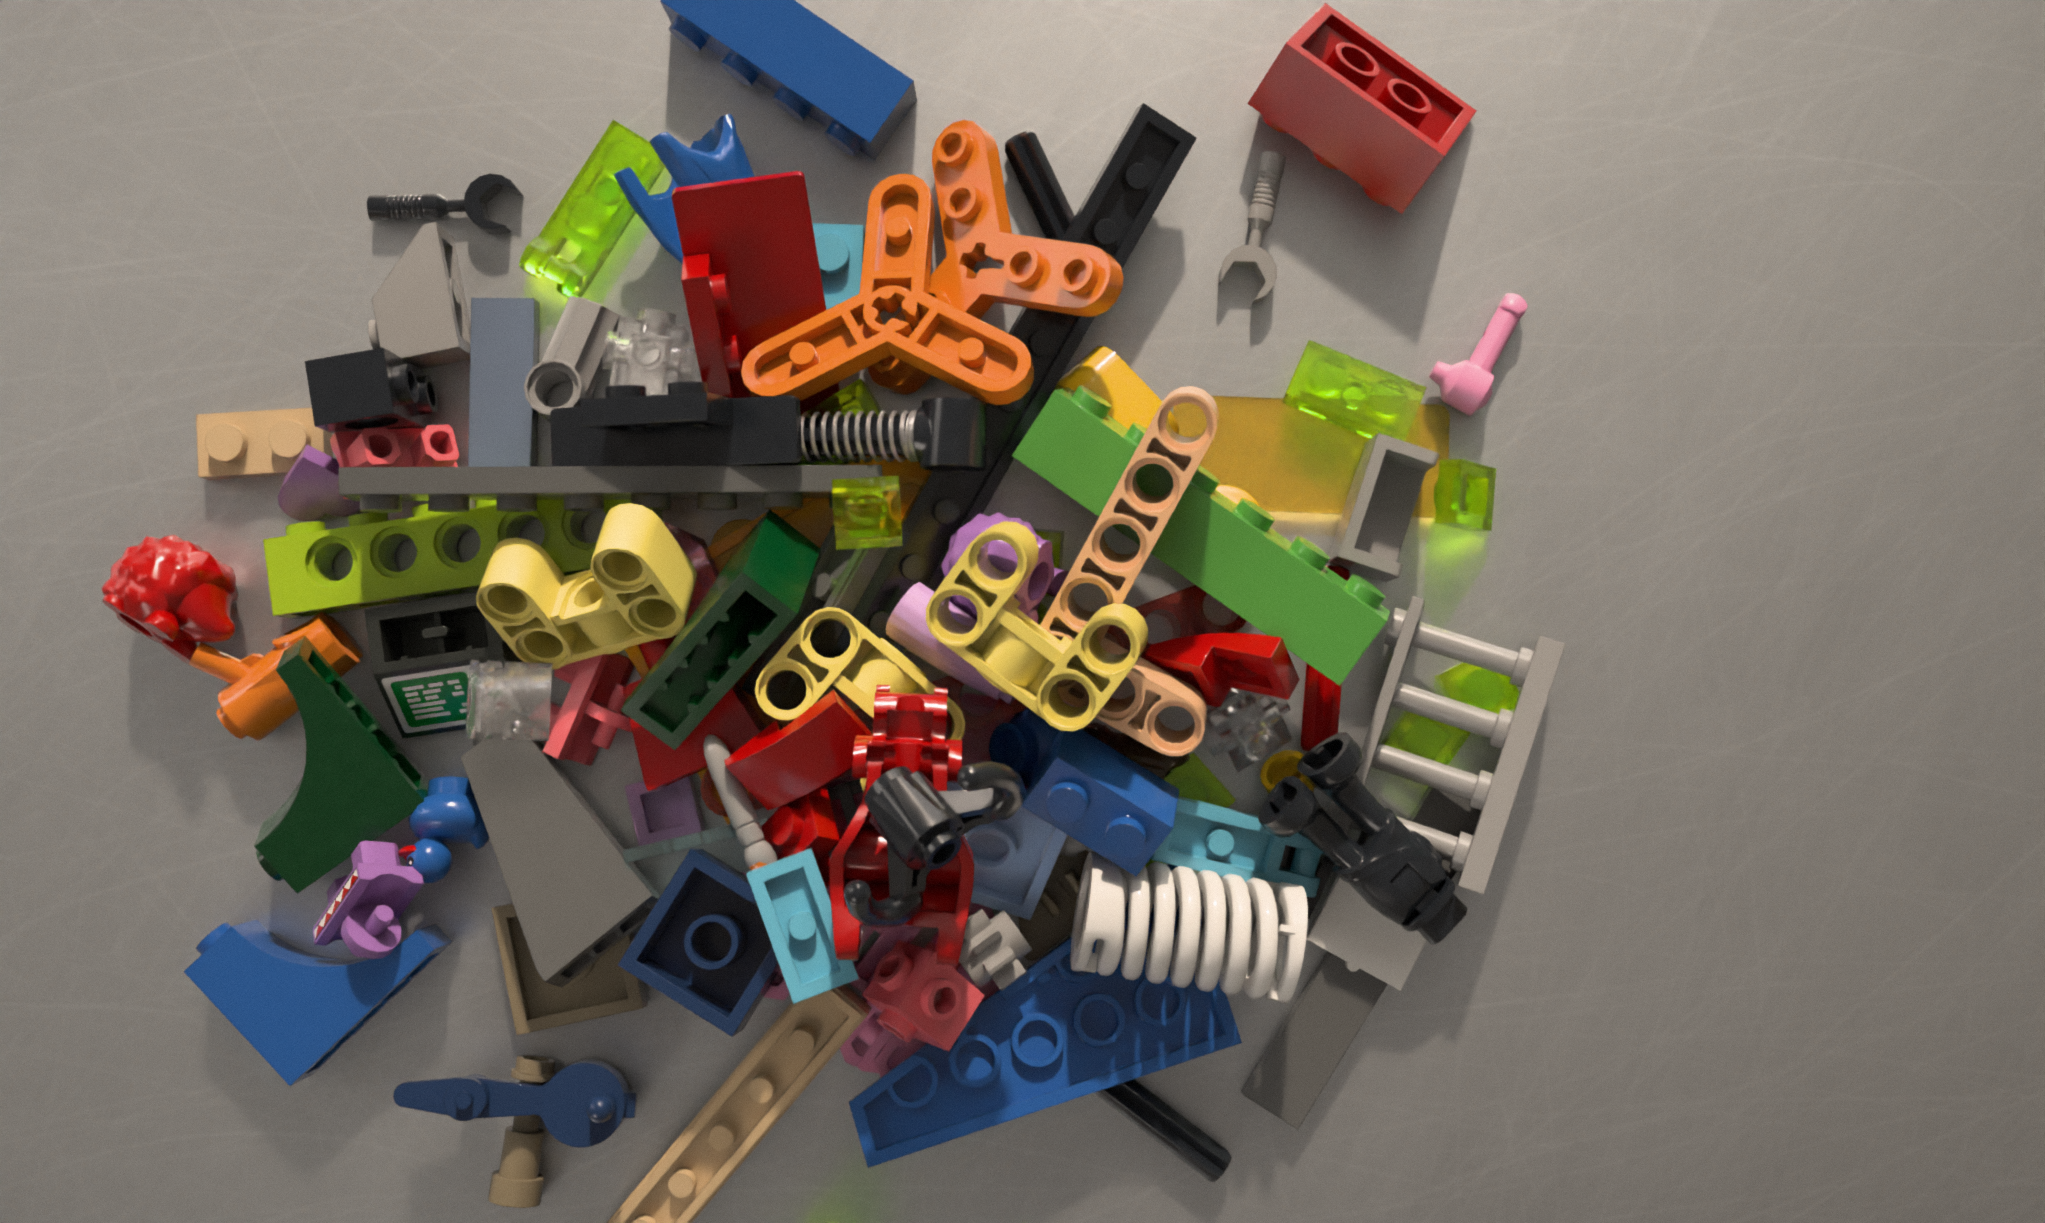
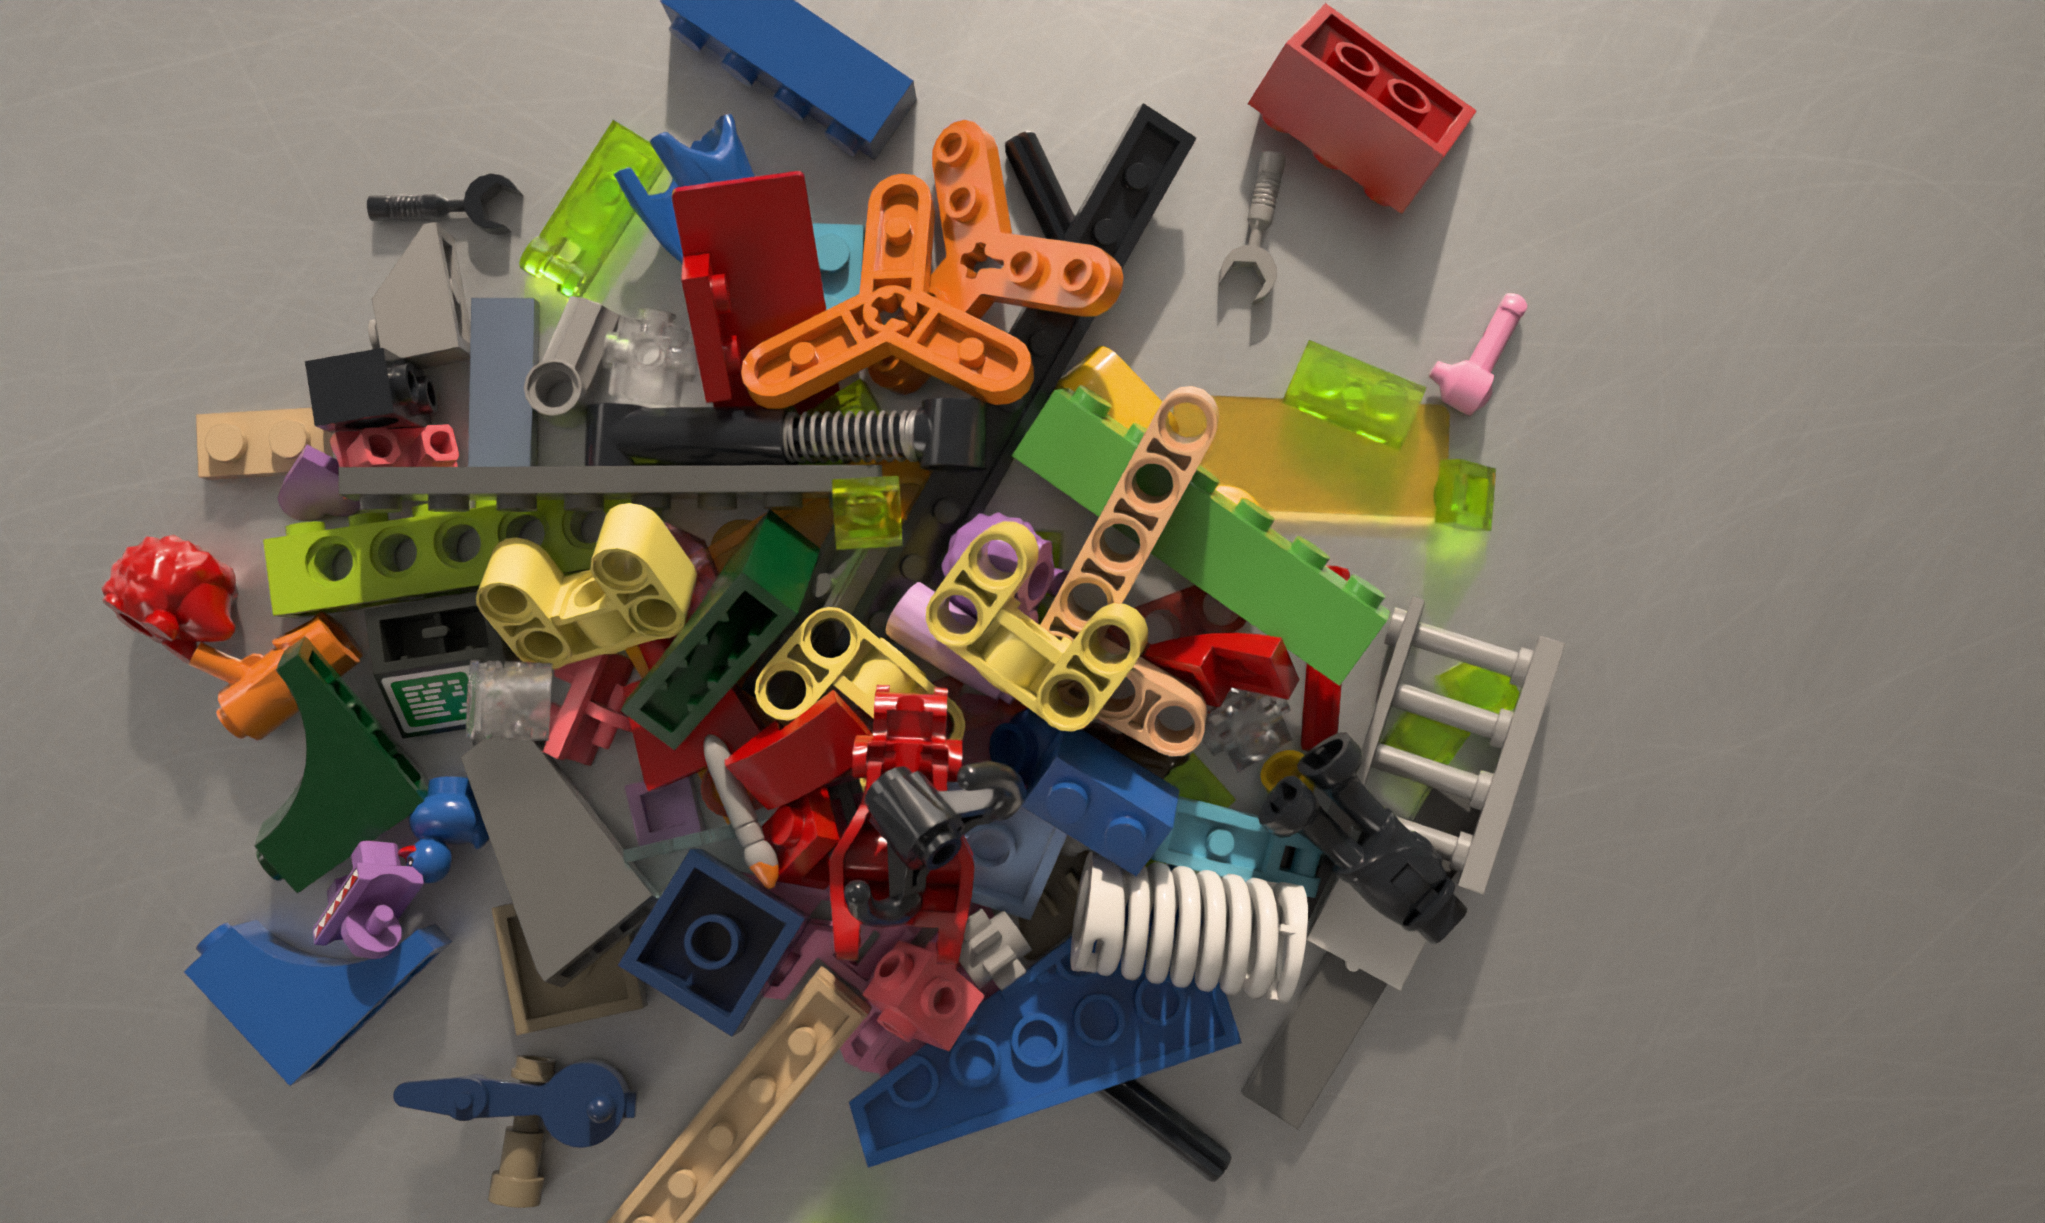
black bracket [550,381,802,466] -> none
medium azure plate [746,848,859,1004] -> none
light grey panel [1328,433,1439,582] -> none

